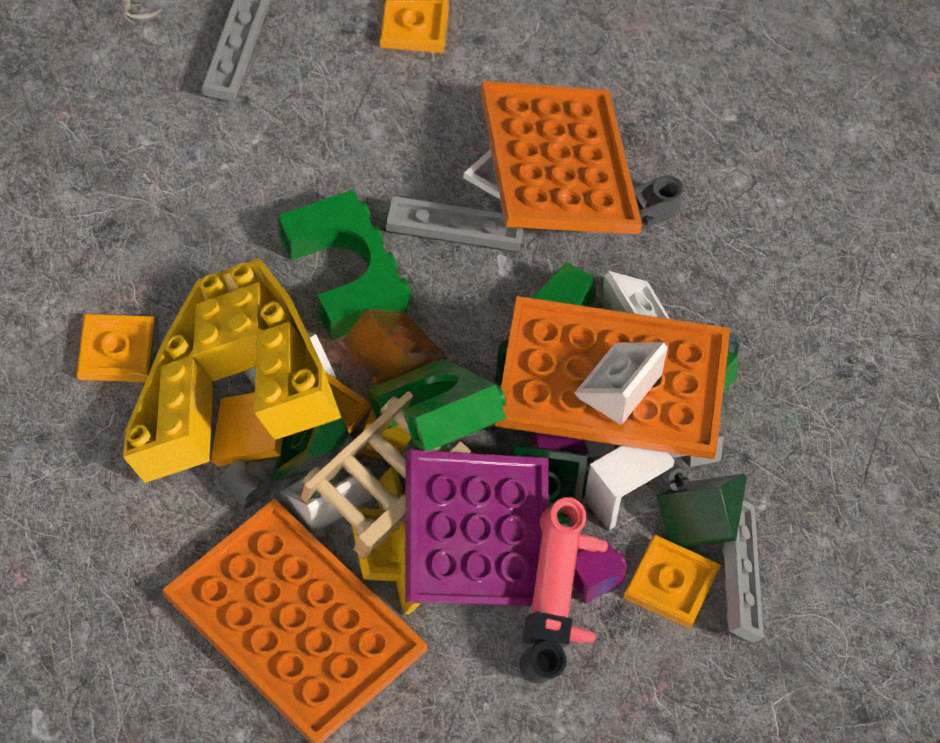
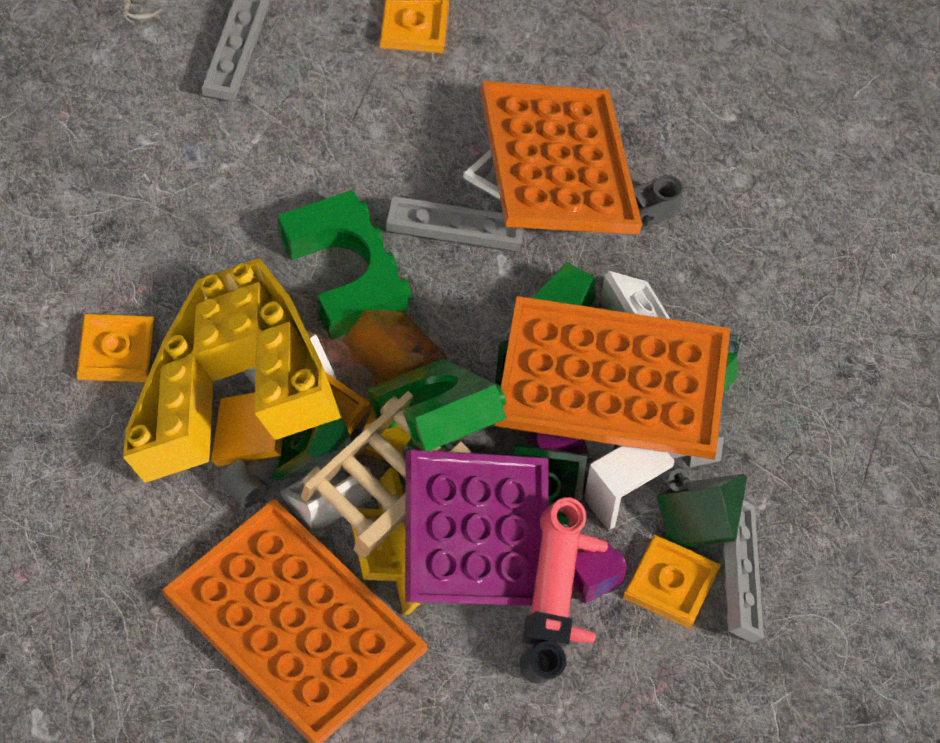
white slope [575,342,668,425] -> none

